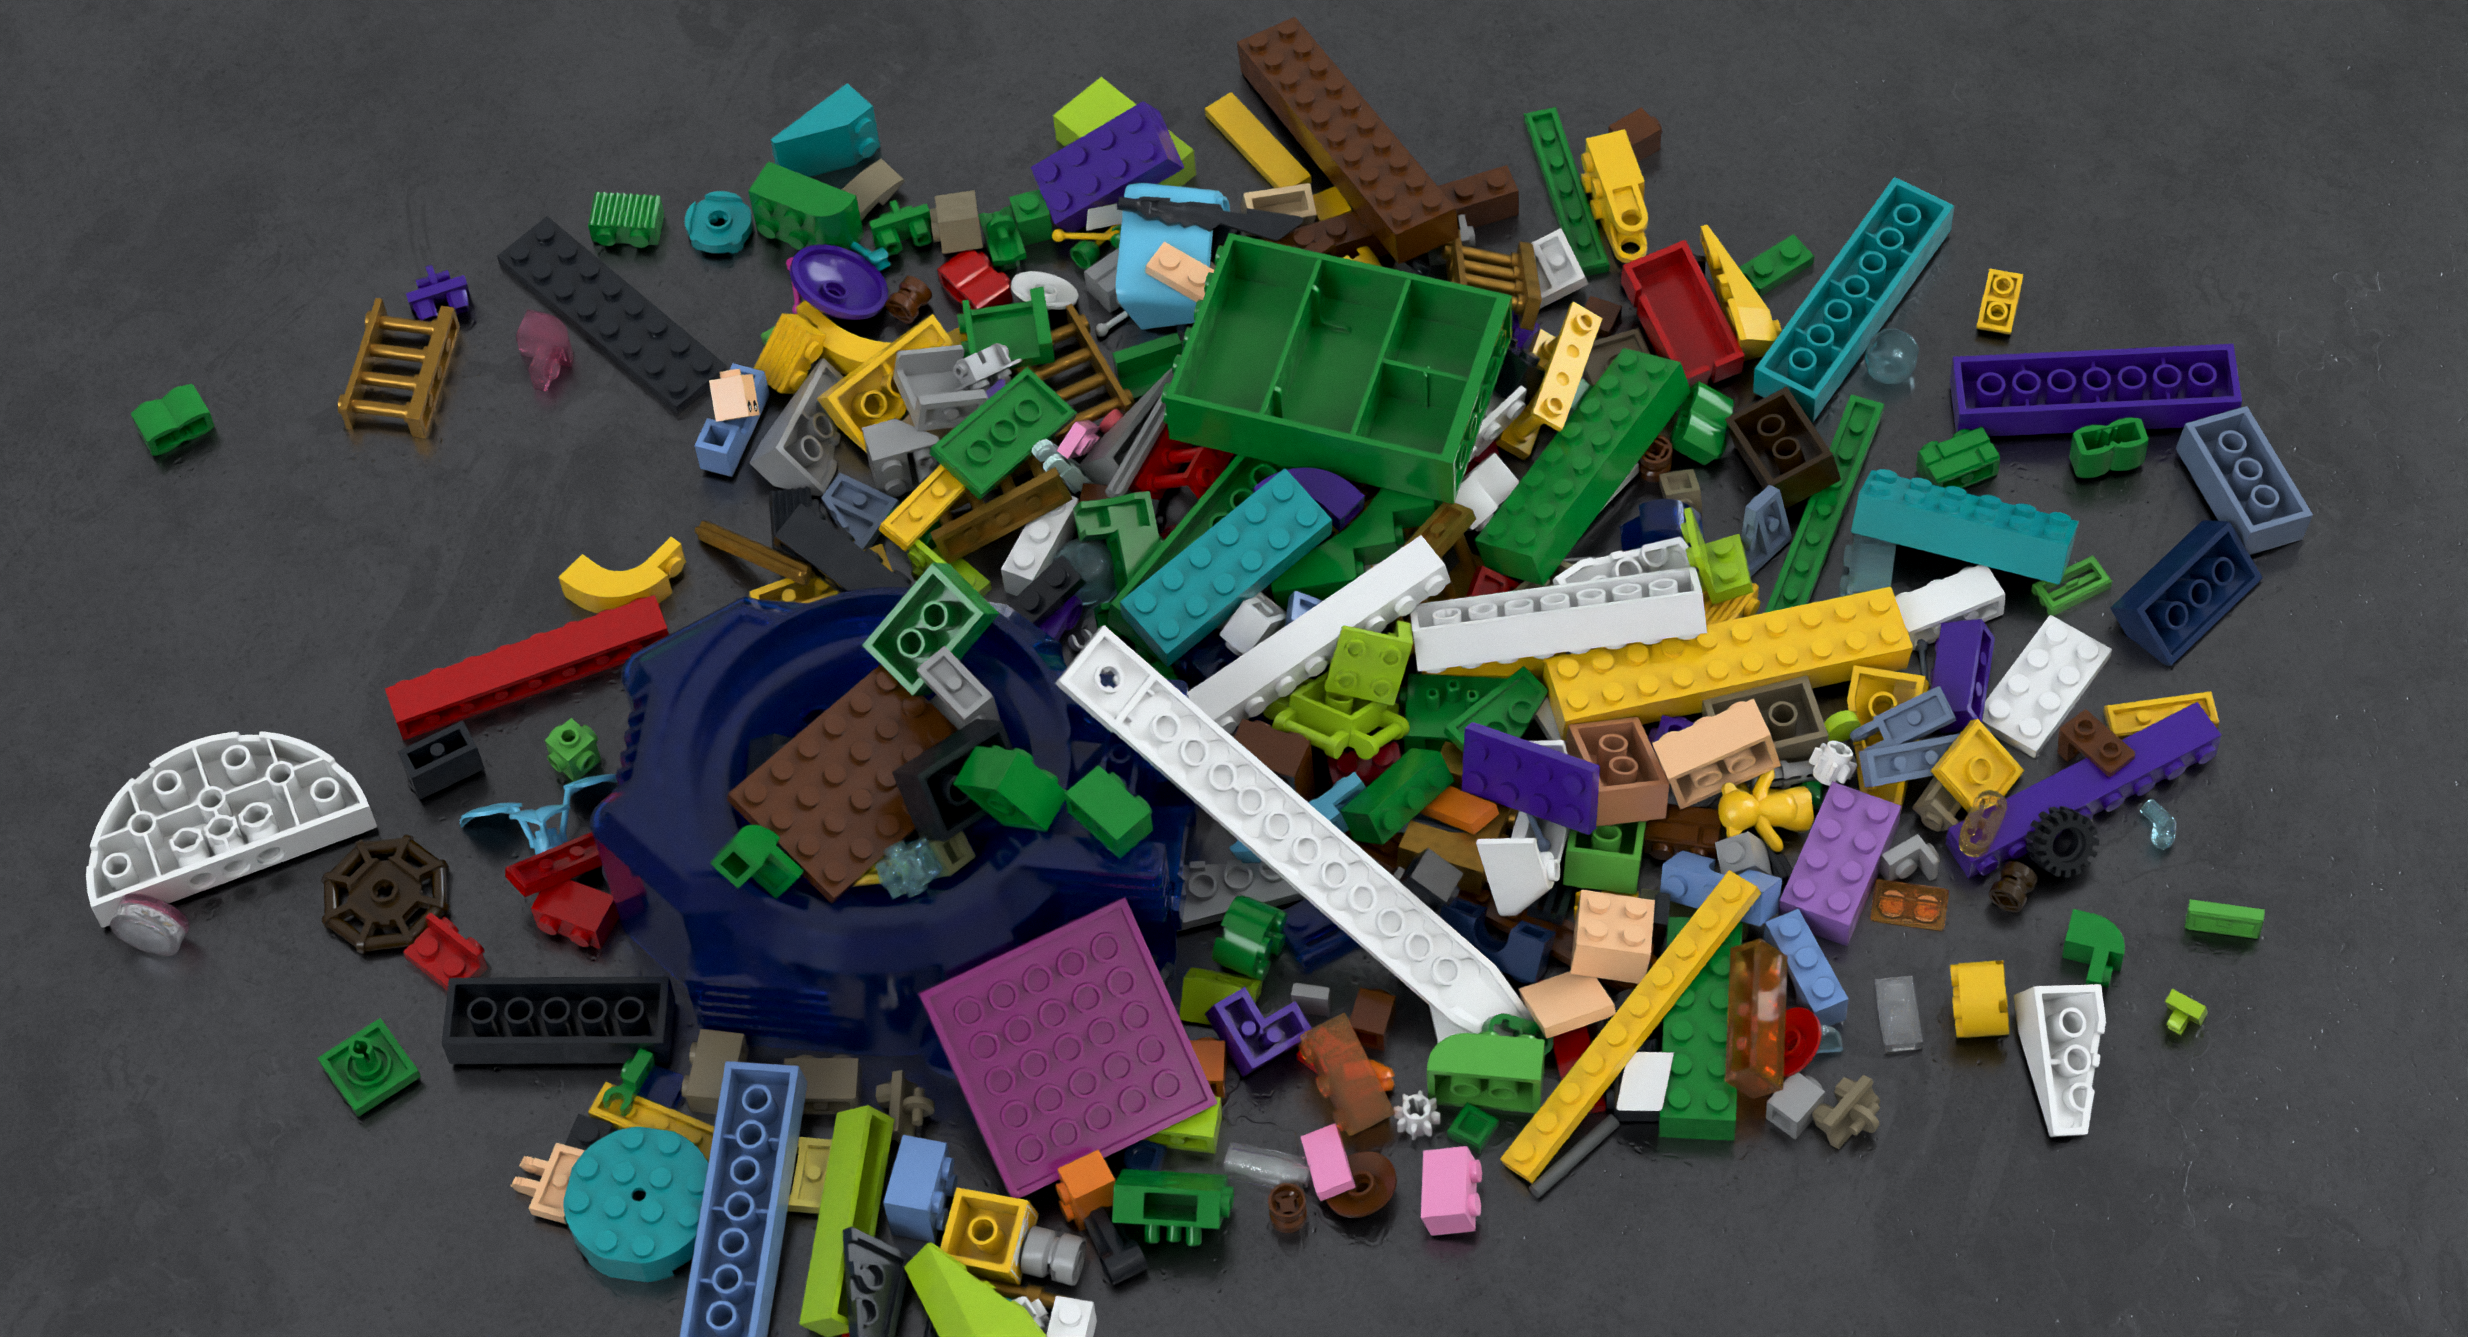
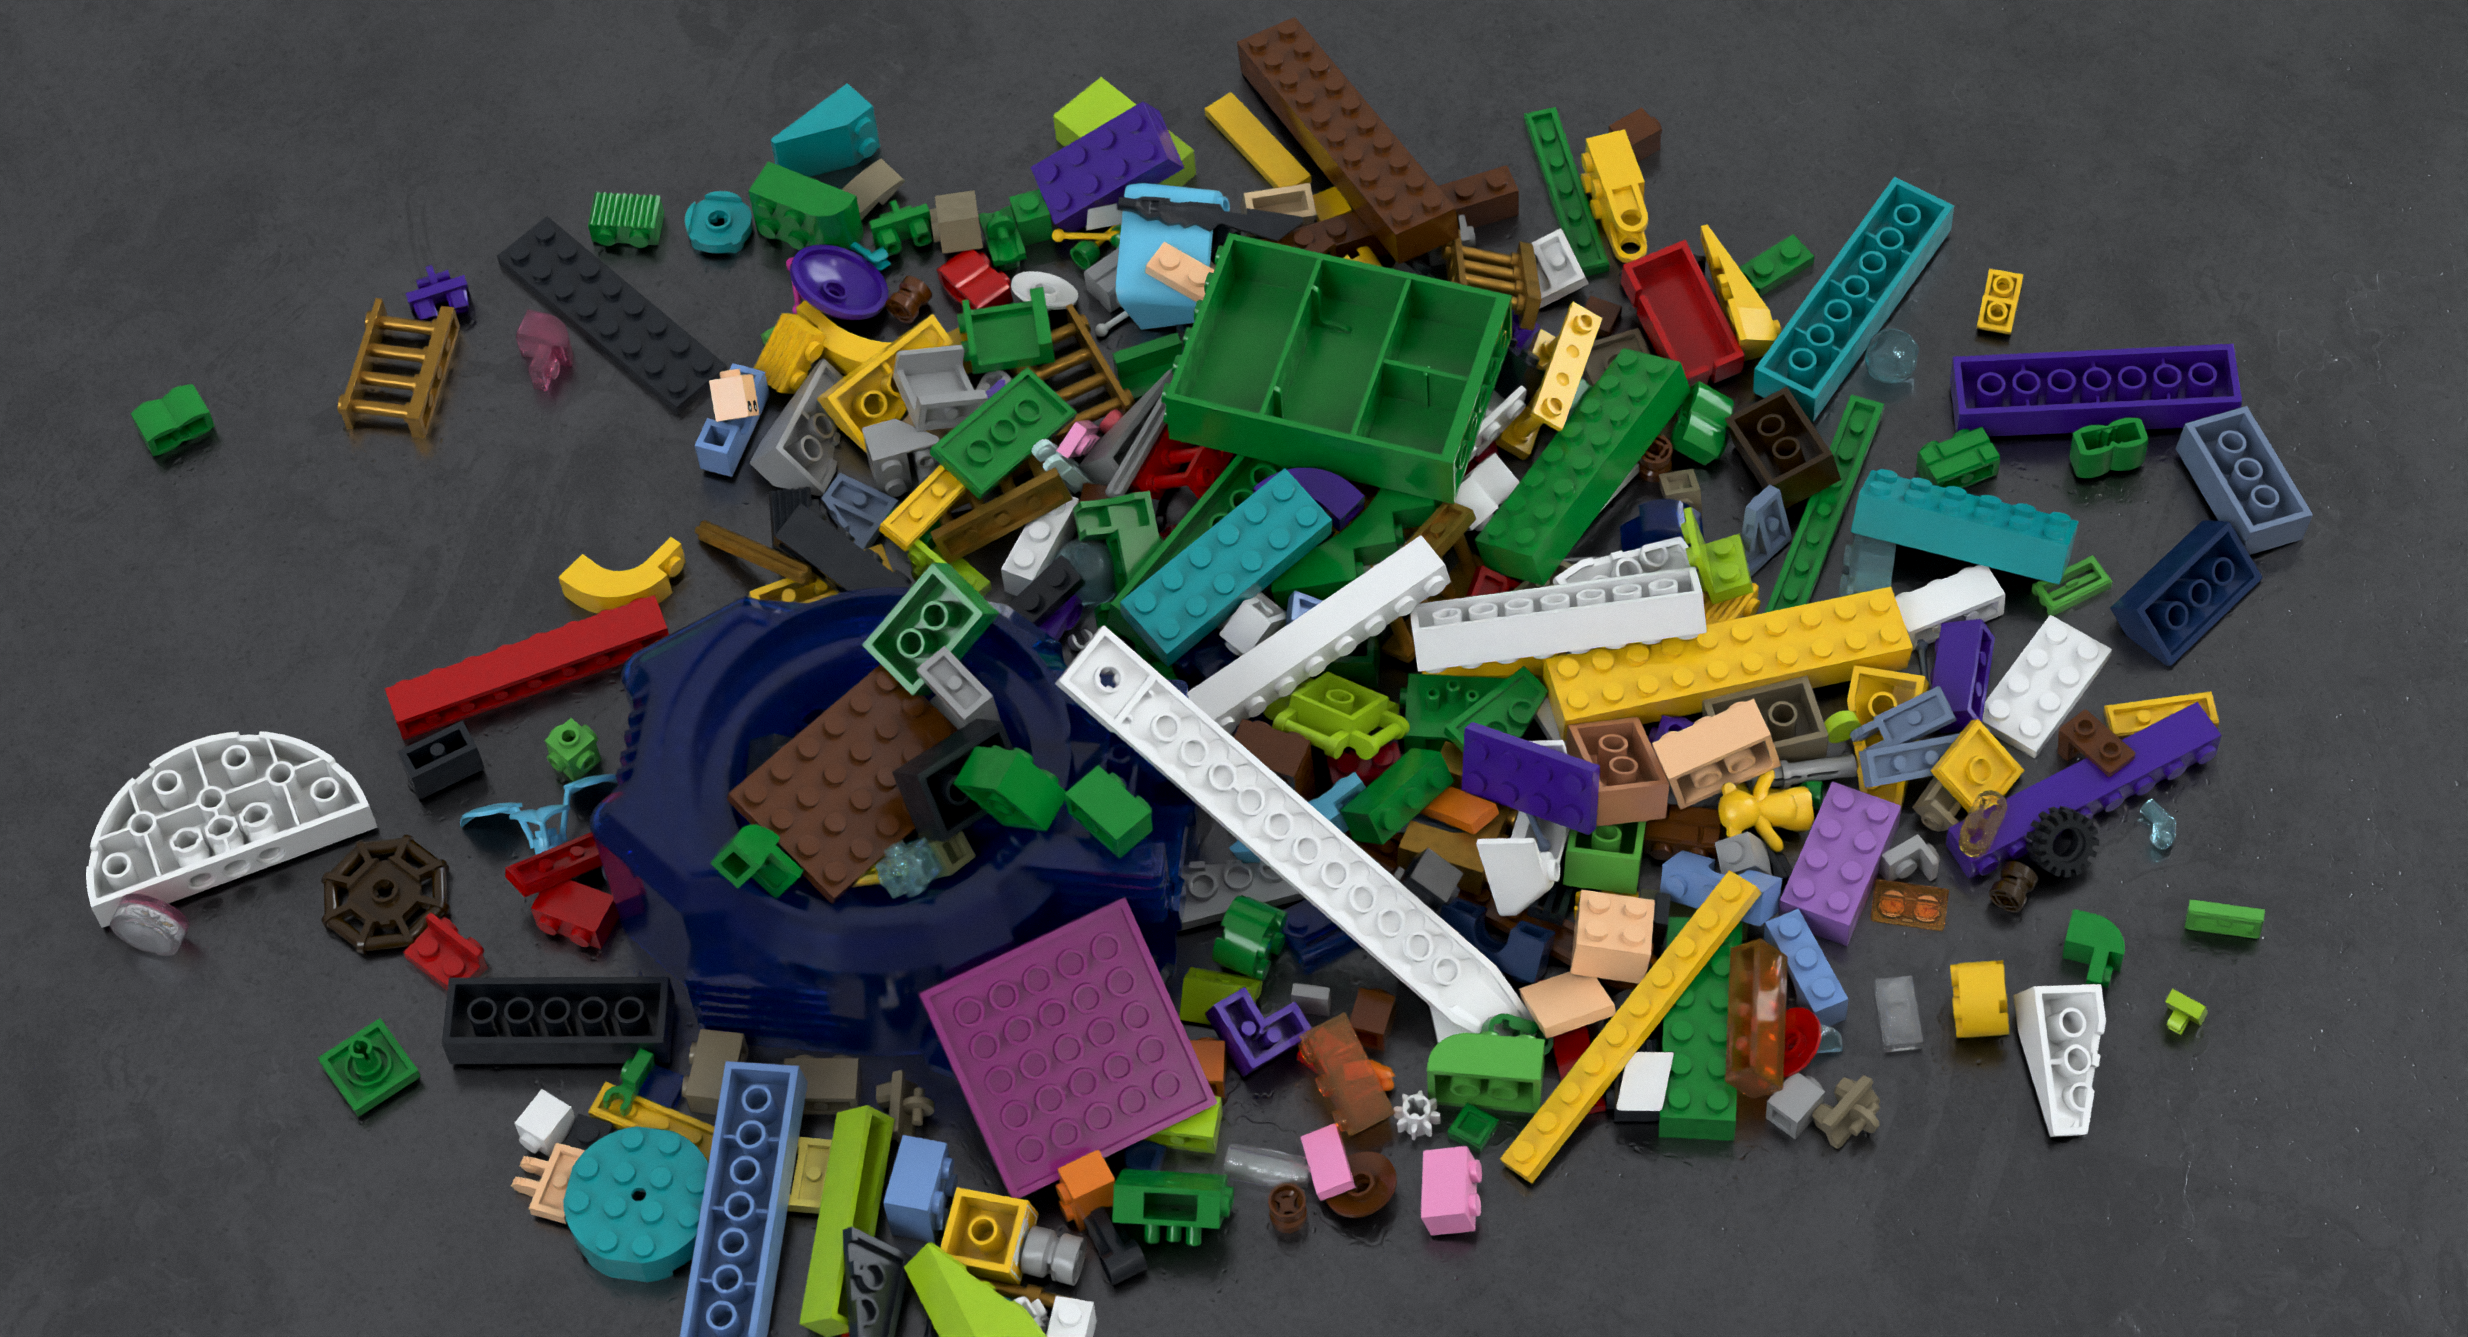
light grey hinge [953,343,1022,392] -> none
lime bracket [1324,620,1413,706] -> none
dark grey bar [1529,1114,1620,1198] -> none
white gear [1808,741,1857,786] -> none
none -> white brick [515,1089,576,1157]

